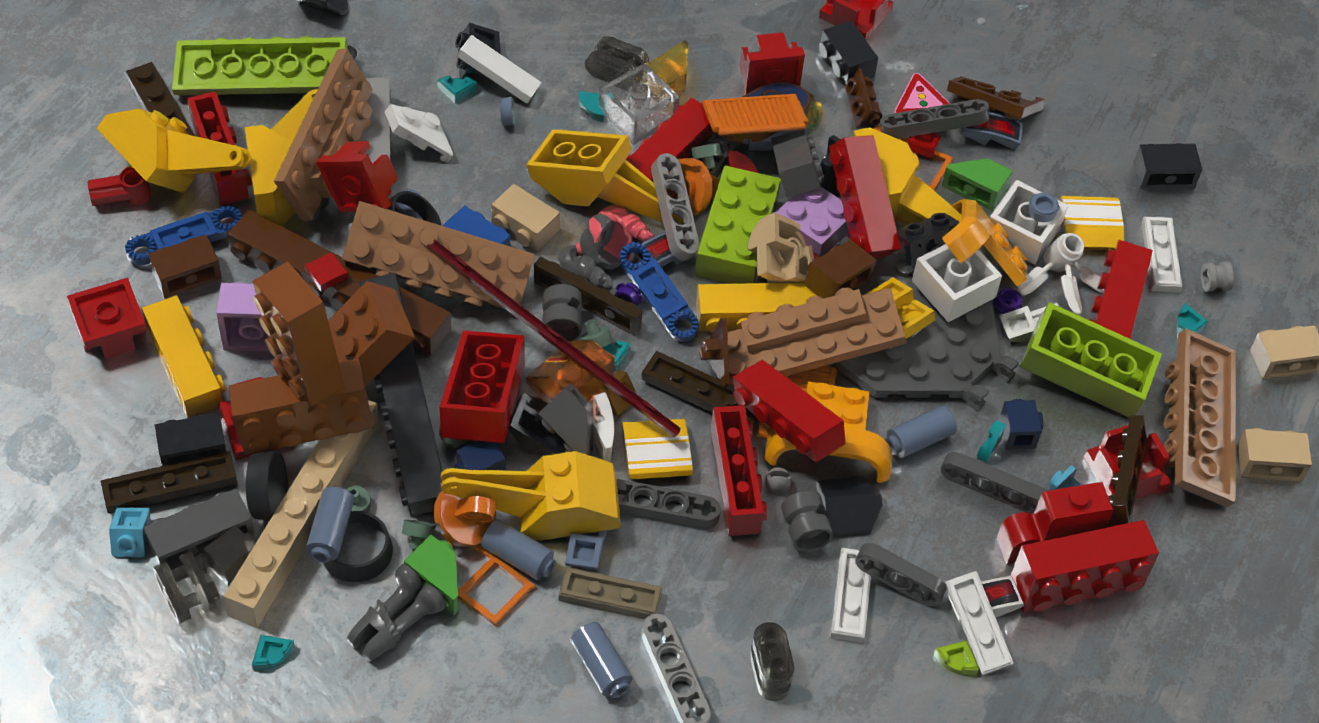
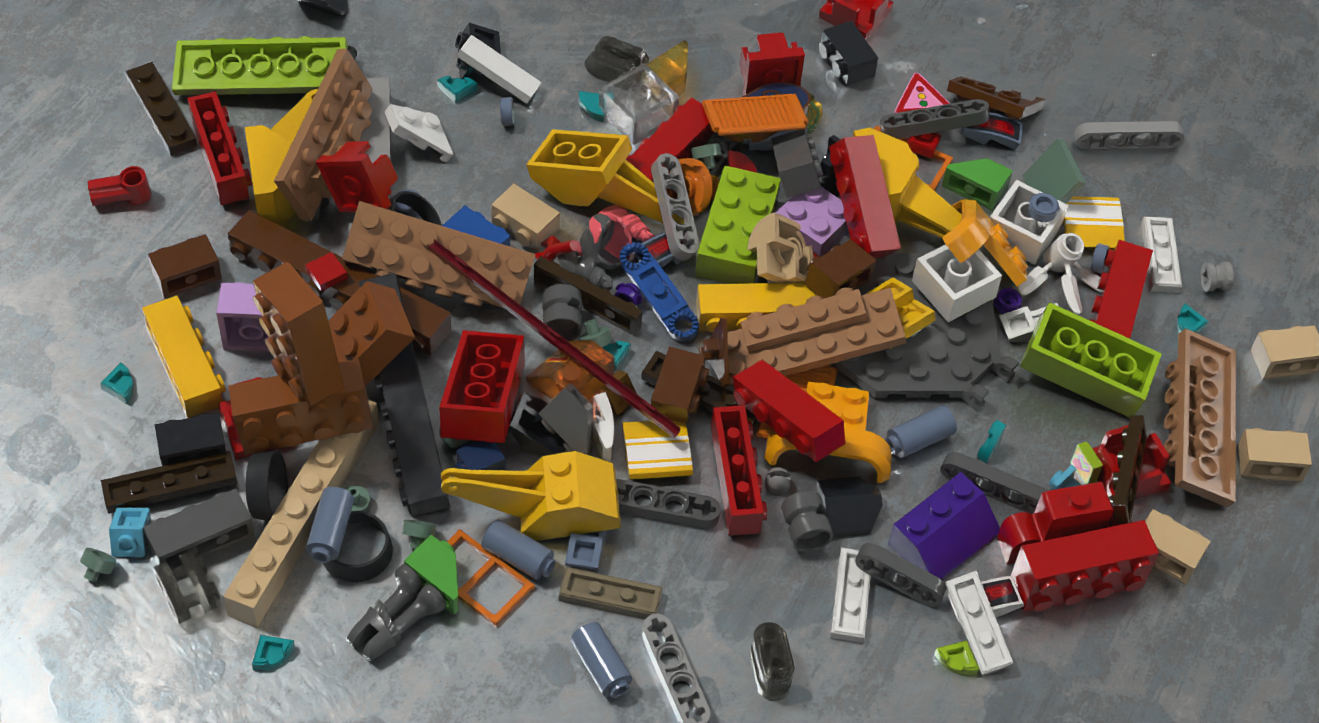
red panel [67,277,147,359] -> none
yellow slope [96,108,251,193] -> none
blue plate [125,205,242,265] -> none
clear smoke brick [204,525,257,586] -> none
orange tile [434,486,497,547] -> none
reddish brown hinge [845,68,882,128] -> none
black bracket [897,213,959,273] -> none
dark blue brick [999,399,1044,450] -> none
black brick [1133,143,1203,189] -> none
none -> sand green tile [80,548,117,582]
none -> teal tile [100,362,134,404]
none -> red bar [535,236,580,261]
none -> reddish brown brick [651,346,709,424]
none -> dark purple slope [888,472,1000,581]
none -> sand green tile [1022,138,1086,204]
none -> lime tile [1071,441,1103,484]
none -> light grey beam [1074,121,1184,150]
none -> sand blue tile [1091,243,1109,274]
none -> tan brick [1145,509,1211,584]

